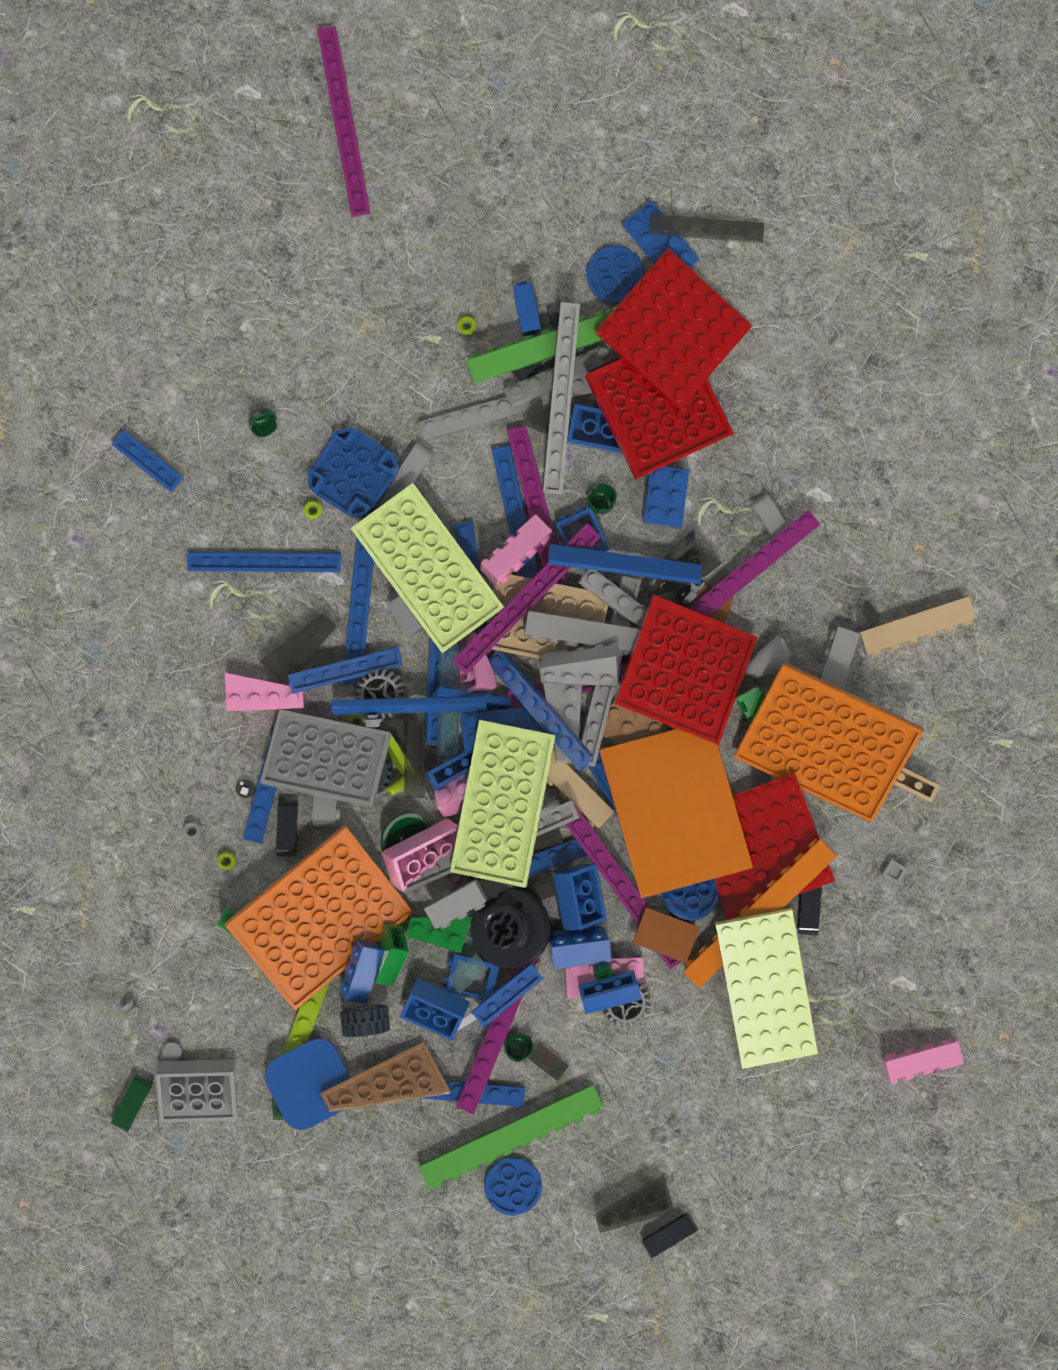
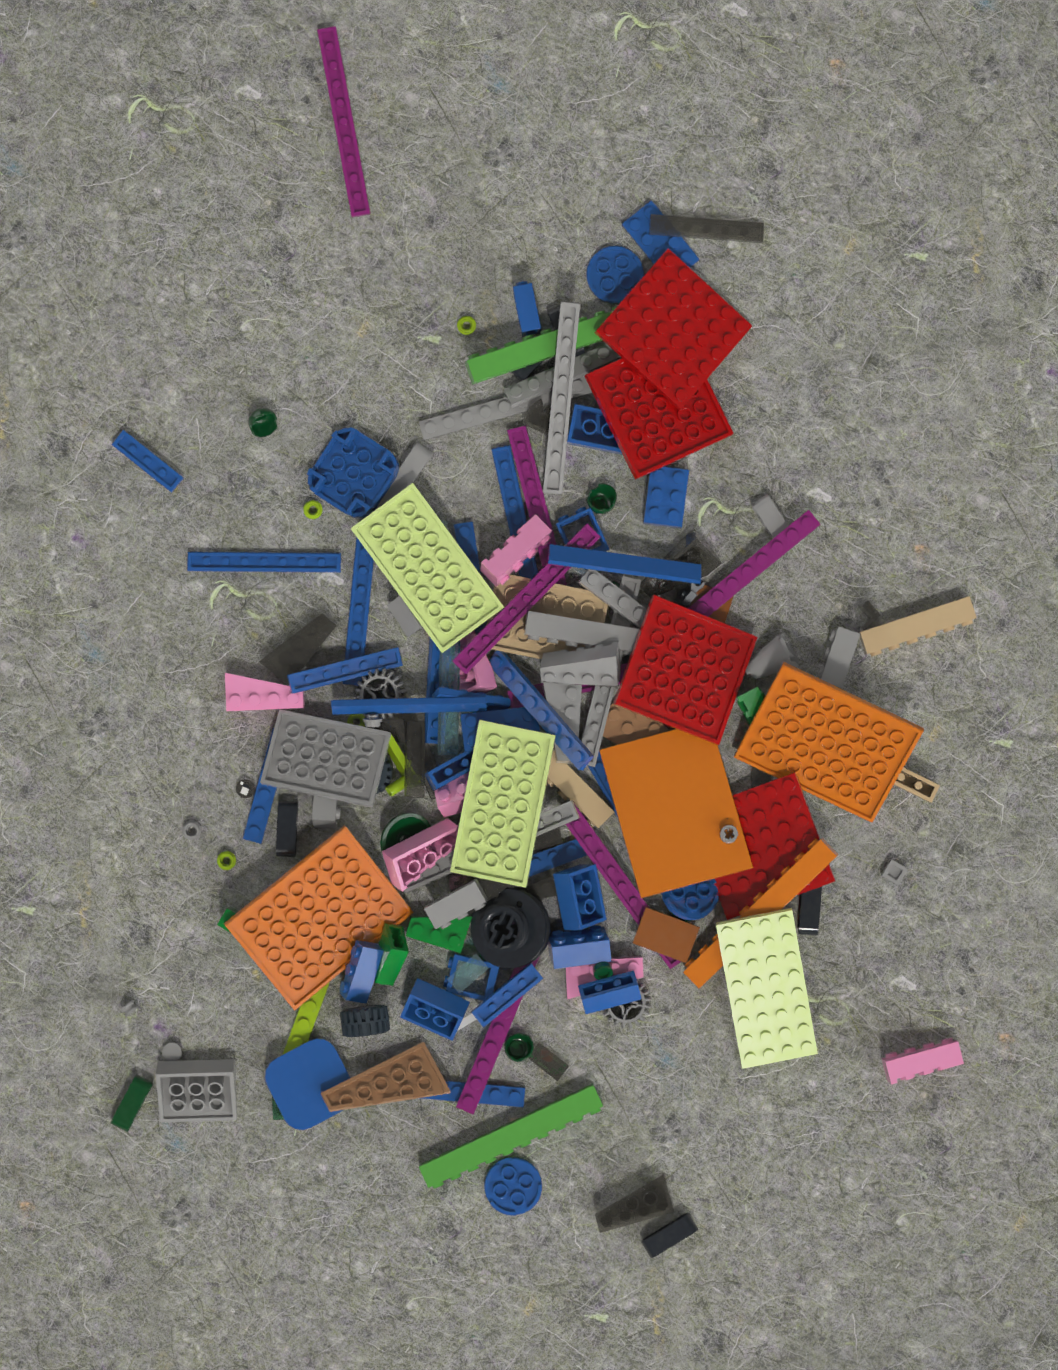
none -> light grey bush [720,825,738,843]

